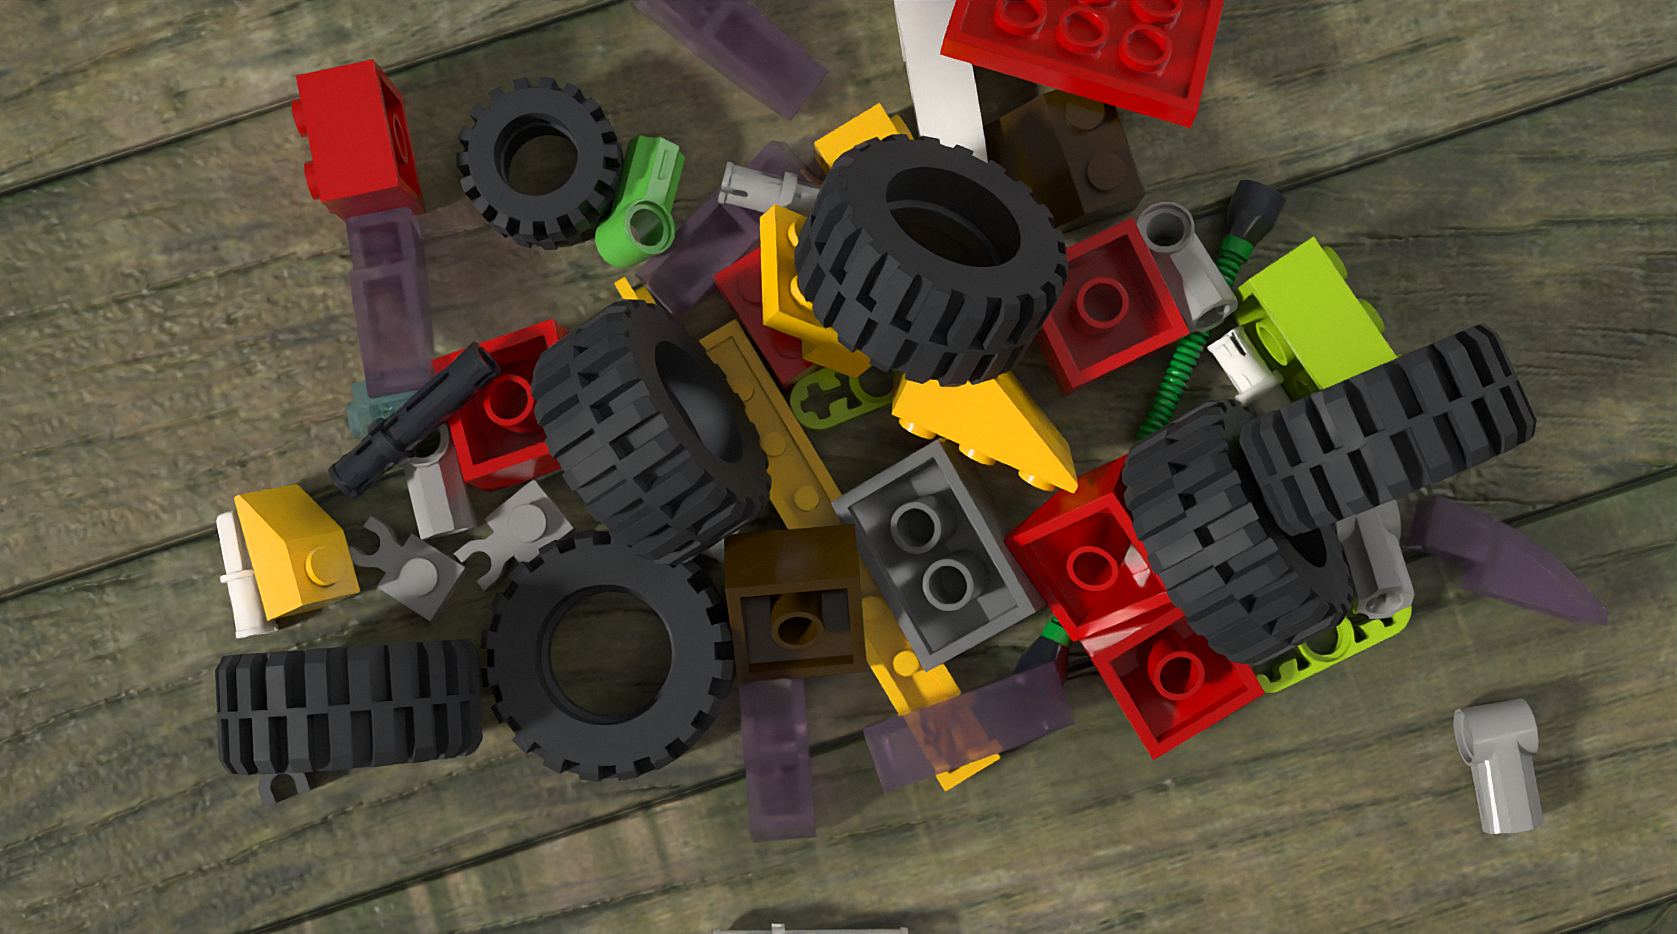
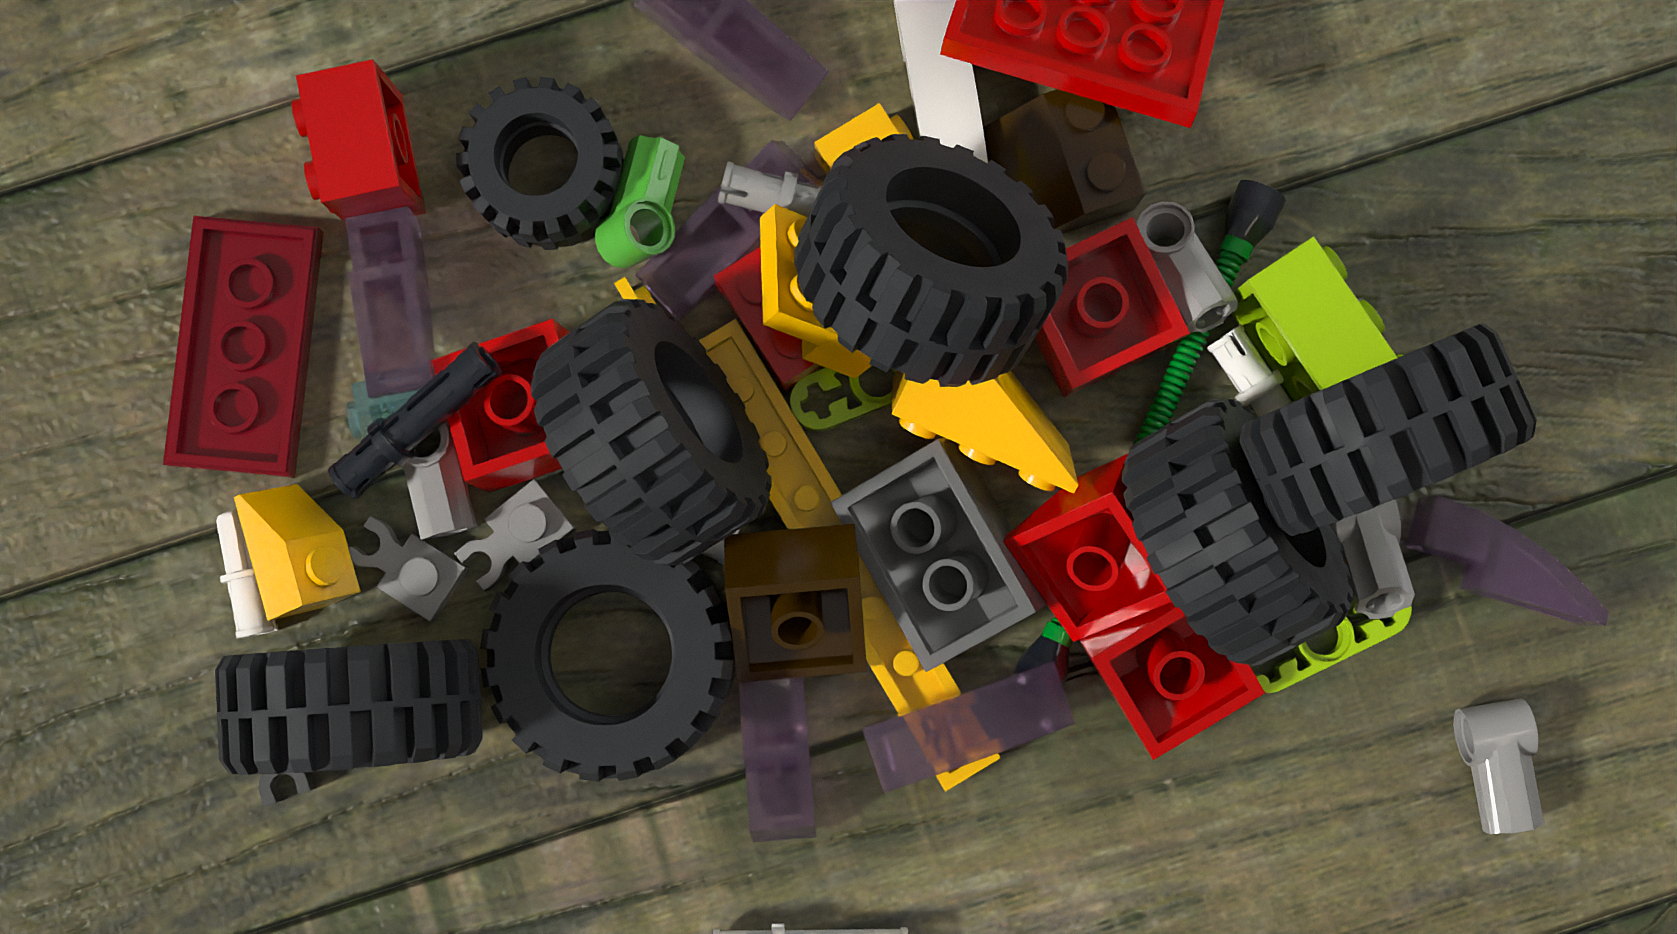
none -> dark red tile [163,216,324,478]

